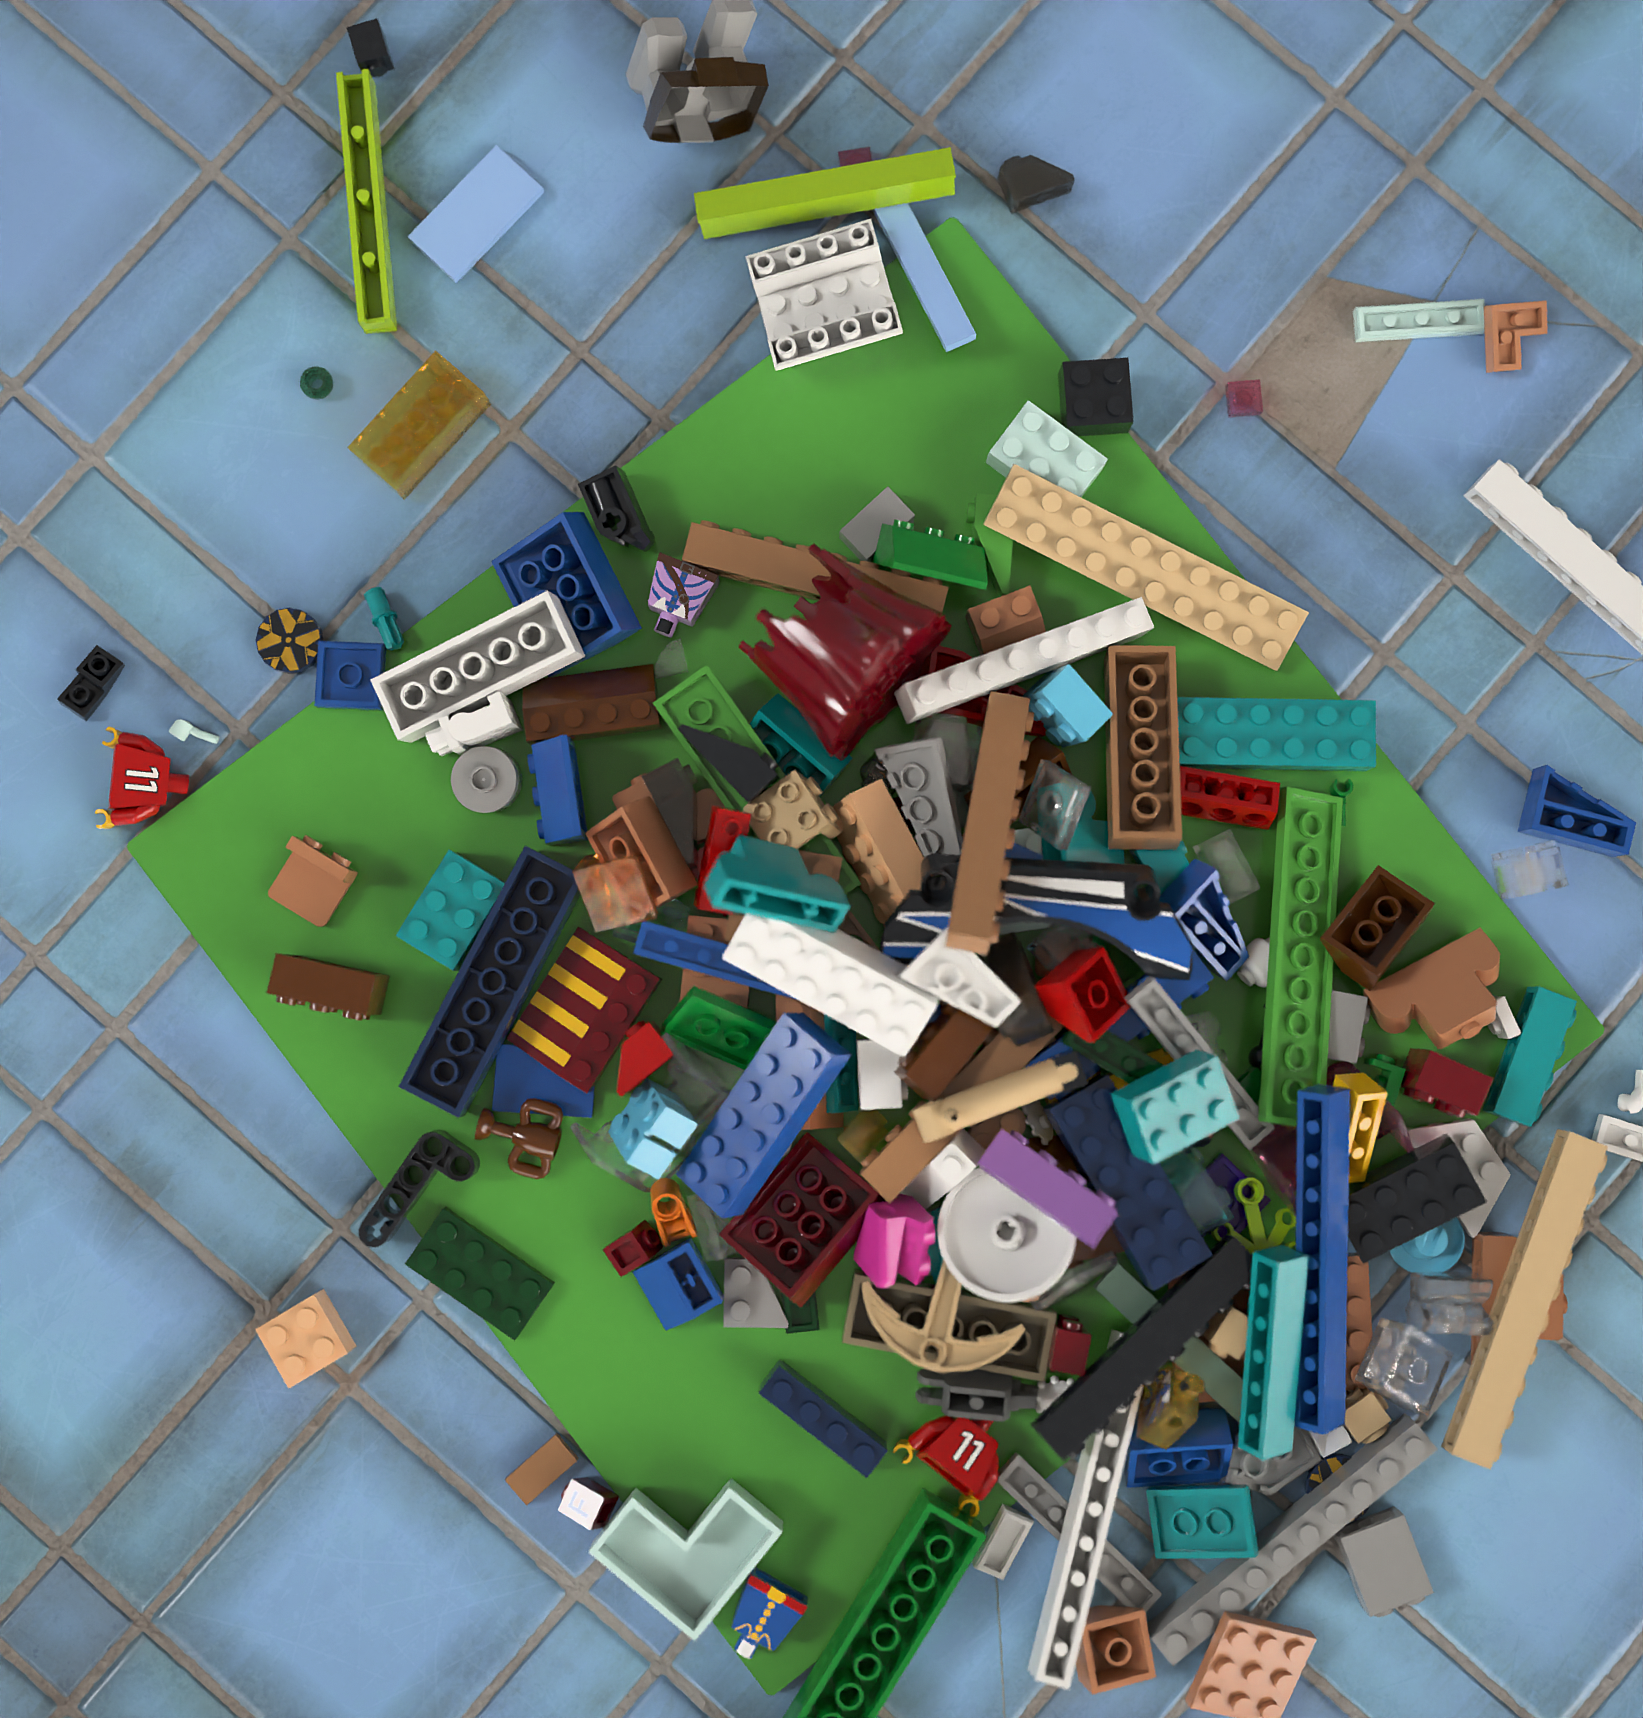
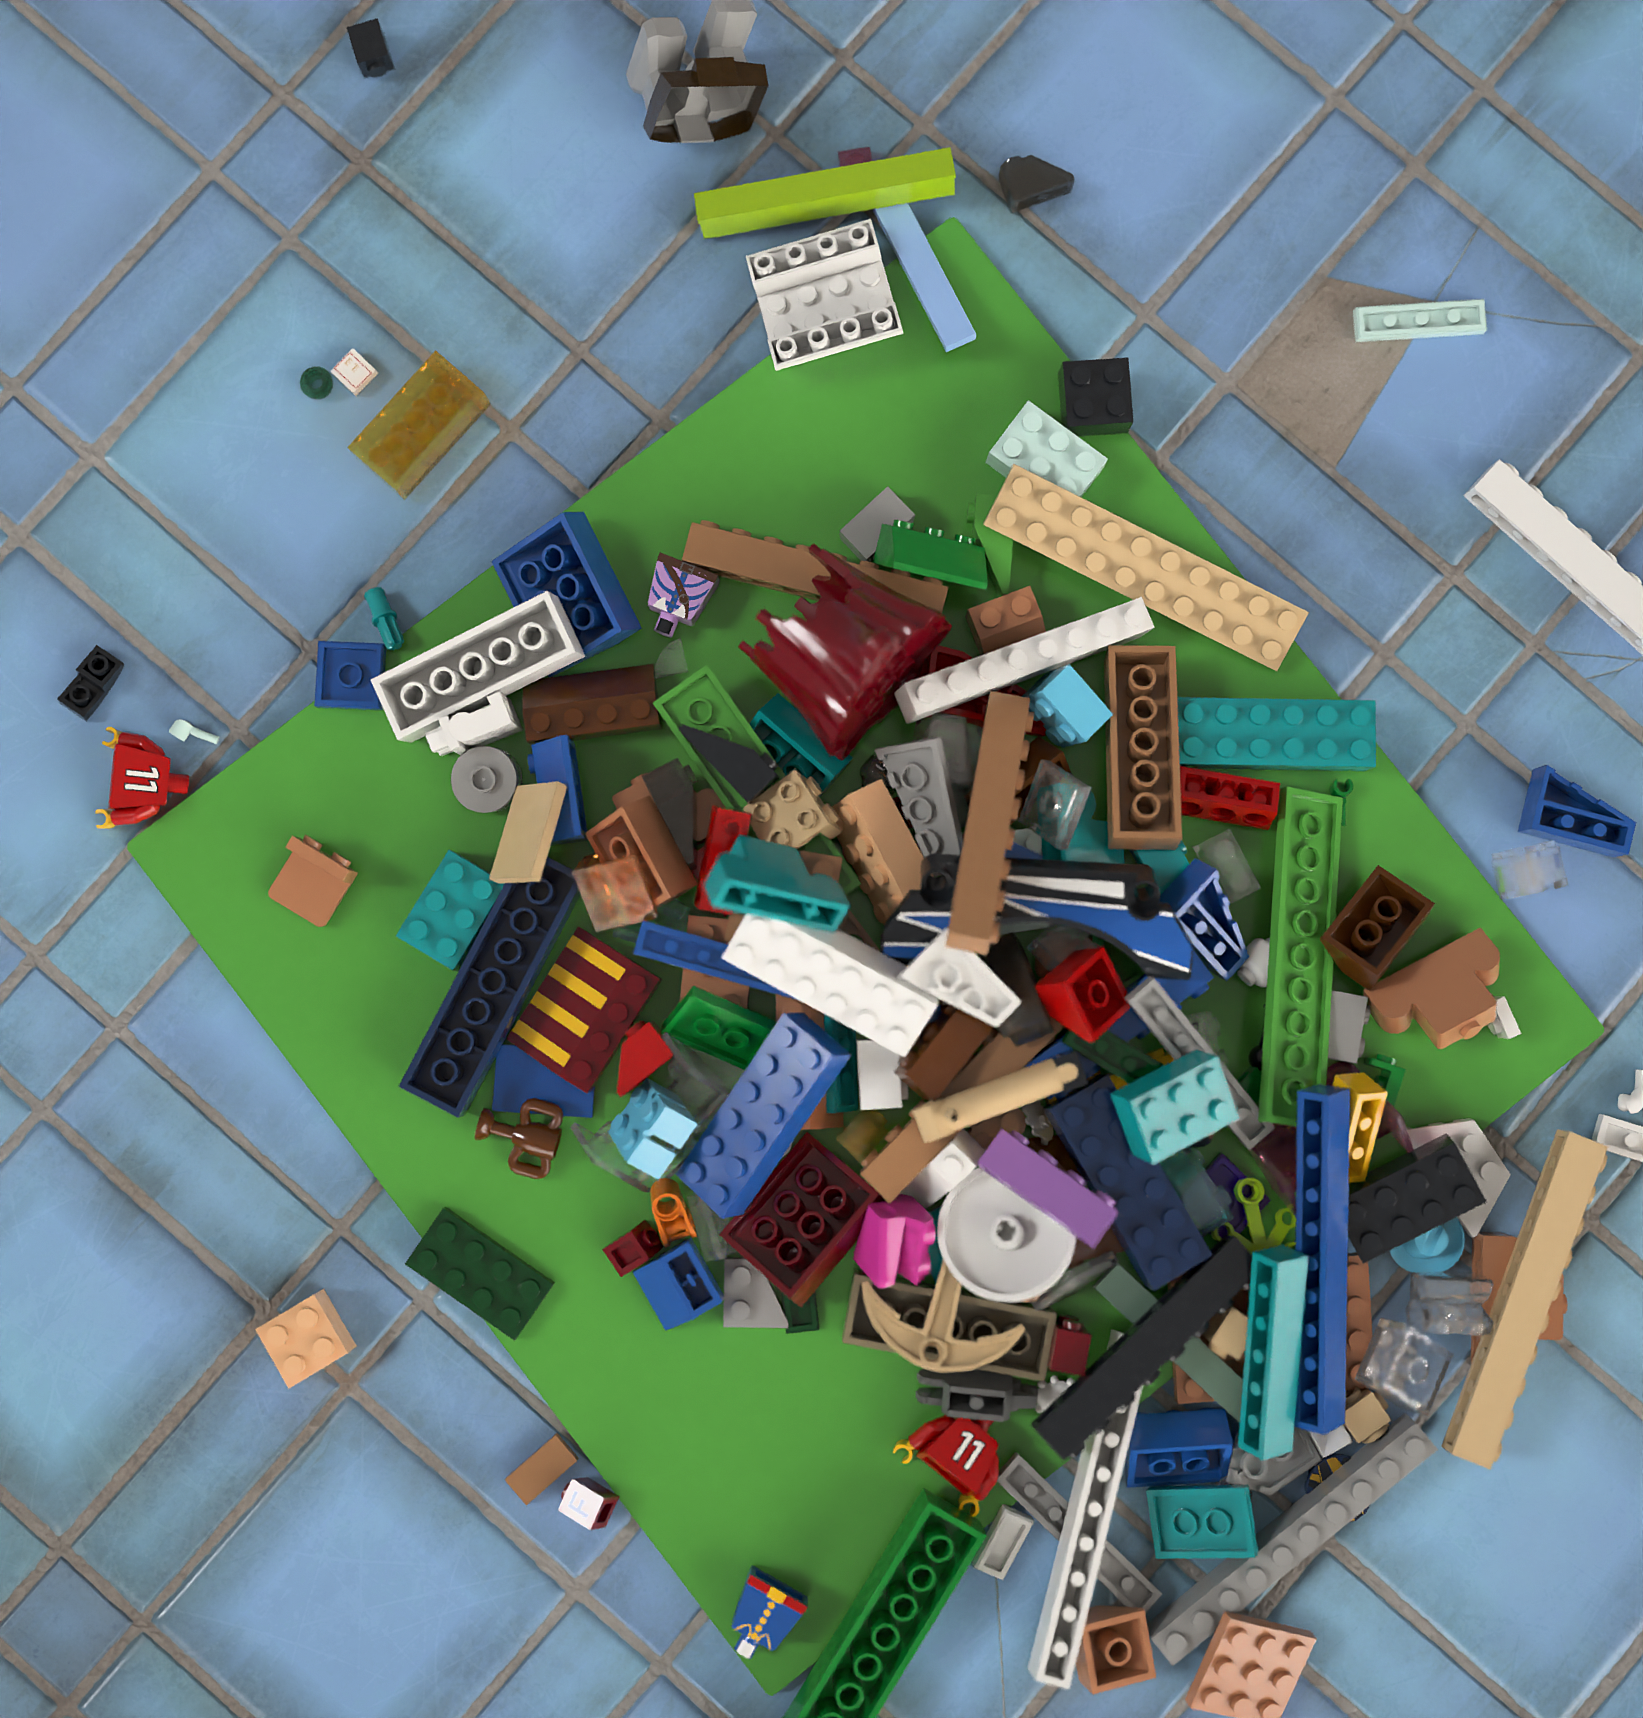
tile [256,608,324,674] -> none
reddish brown brick [266,953,390,1020] -> none
lime tile [336,69,397,334] -> none
black beam [358,1130,480,1247] -> none
light blue tile [408,145,544,283] -> none
black piece [578,465,655,551] -> none
light aqua piece [588,1478,783,1641] -> none
dark blue brick [759,1359,888,1478] -> none
clear yellow torso [1137,1366,1205,1450] -> none
clear pink plate [1225,379,1263,418] -> none
light grey brick [1334,1506,1434,1617] -> none
dark red brick [1401,1048,1494,1118] -> none
teal brick [1482,986,1577,1127] -> none
nougat plate [1484,300,1548,373] -> none
none -> white tile [330,348,378,396]
none -> tan tile [489,782,567,883]

